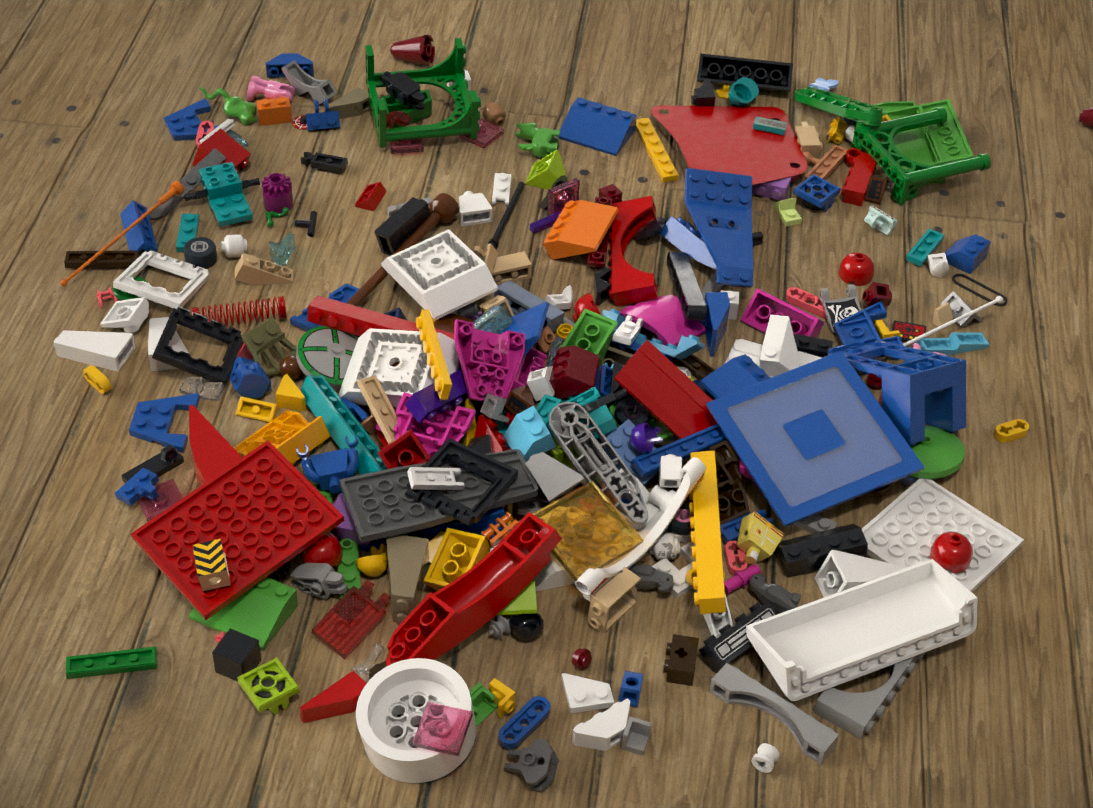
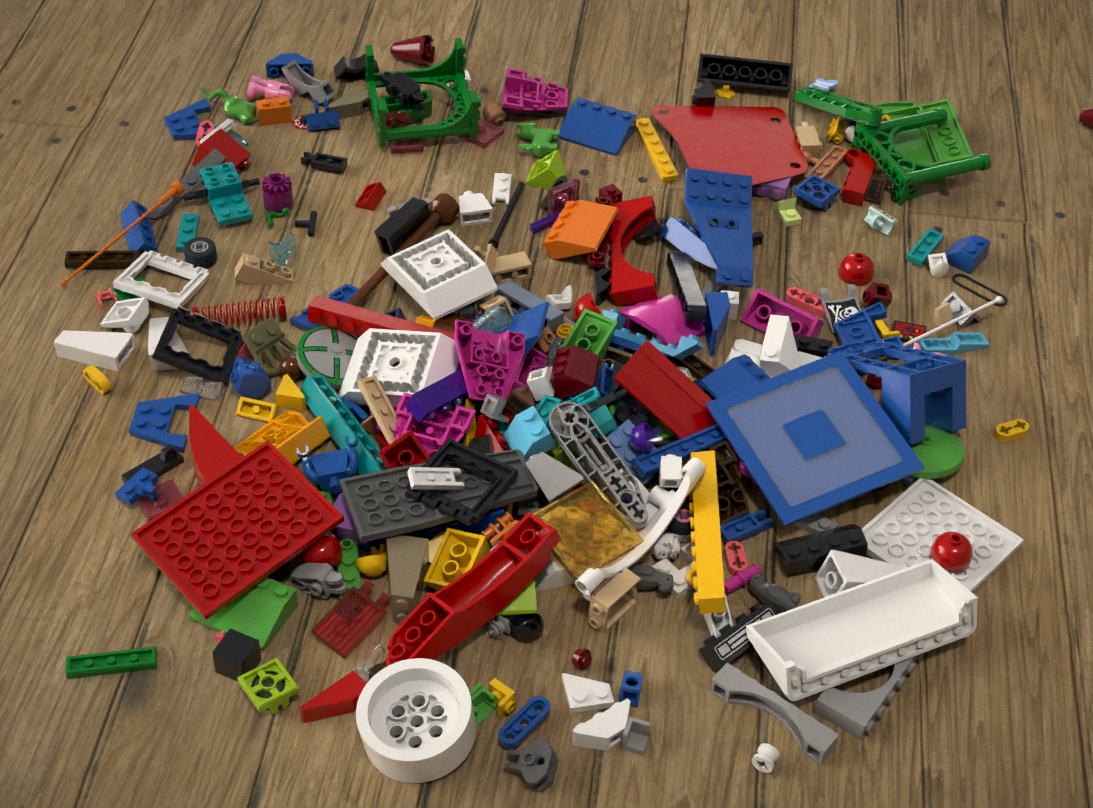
piece [193,539,231,591] -> none
white head [221,235,247,258] -> none
clear pink plate [413,702,473,757] -> none
yellow plate [416,309,452,400] -> none
white hinge [612,315,643,346] -> none
dark brown brick [663,634,699,686] -> none
teal piece [728,77,759,106] -> none
light yellow torso [737,512,784,564] -> none
tile [753,116,788,135] -> none
none -> black brick [333,53,380,83]
none -> dark pink wedge [501,68,568,113]

